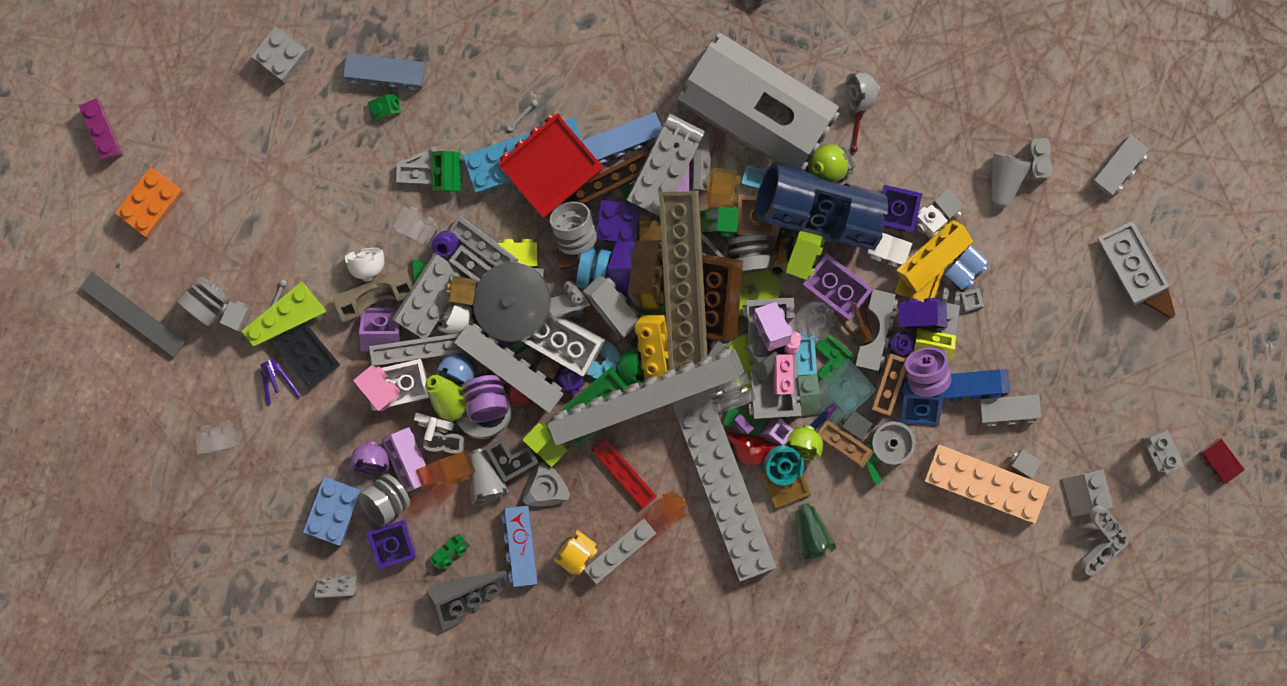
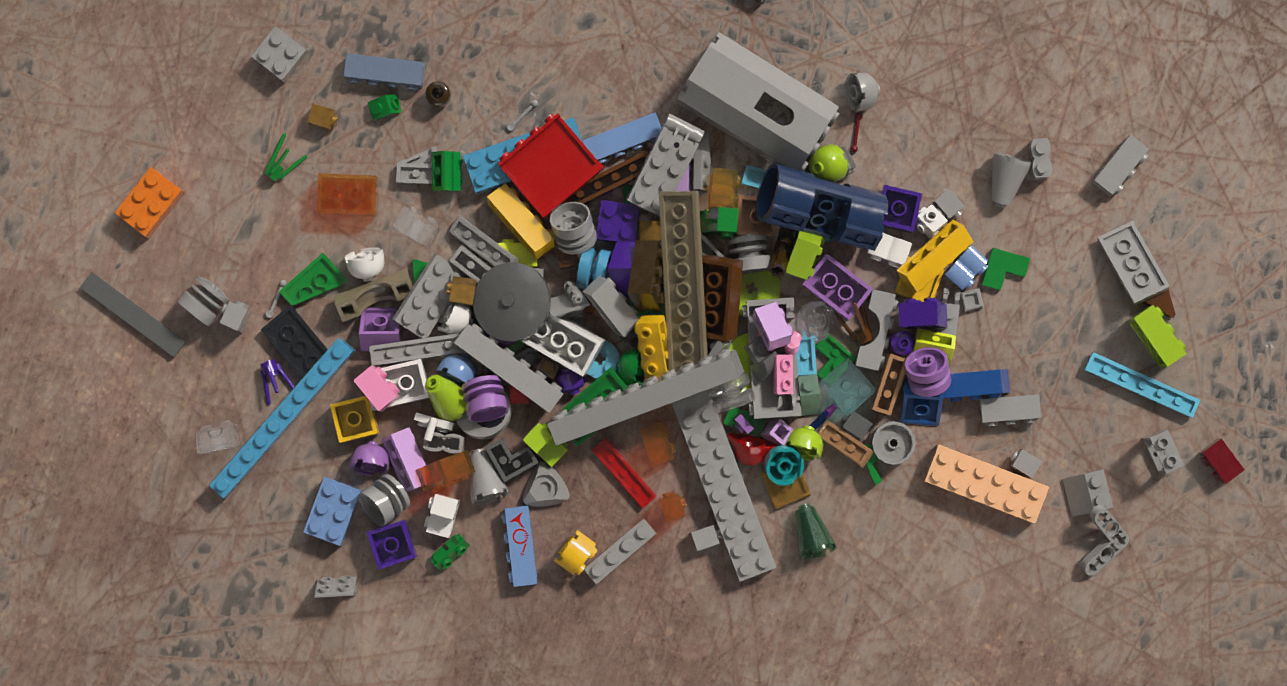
magenta brick [79,98,123,162] -> none
lime wing [241,281,327,346] -> none
dark grey wedge [426,570,510,631] -> none
dark purple head [431,231,459,259] -> none
none -> dark azure brick [209,338,356,499]
none -> green plant [264,133,307,182]
none -> green wing [279,253,349,306]
none -> pearl gold brick [307,103,339,131]
none -> clear orange brick [317,173,379,217]
none -> yellow brick [330,396,380,443]
none -> white brick [424,494,461,538]
none -> dark brown head [425,81,451,108]
none -> yellow brick [487,183,555,260]
none -> clear orange brick [639,422,677,466]
none -> light grey brick [691,525,722,551]
none -> green tile [982,248,1030,291]
none -> medium azure plate [1084,352,1200,418]
none -> lime brick [1128,305,1187,368]

